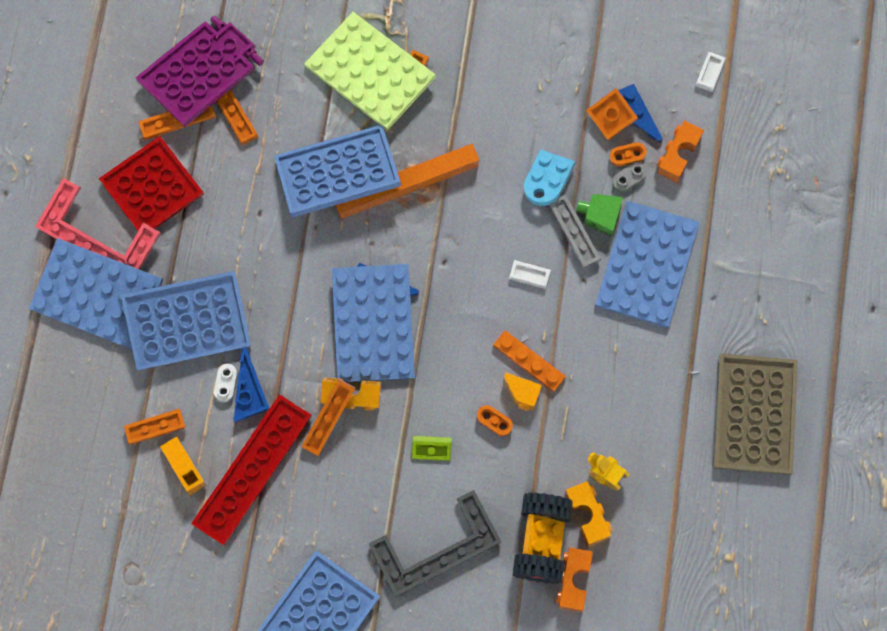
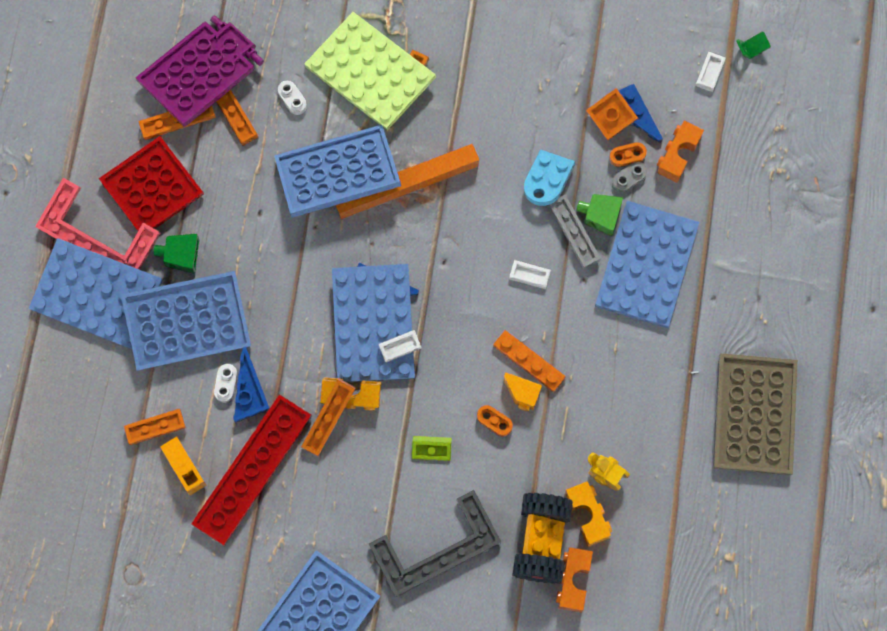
none -> green torso [154,234,200,274]
none -> white plate [278,81,307,115]
none -> white tile [379,330,422,363]
none -> green bracket [736,31,771,59]

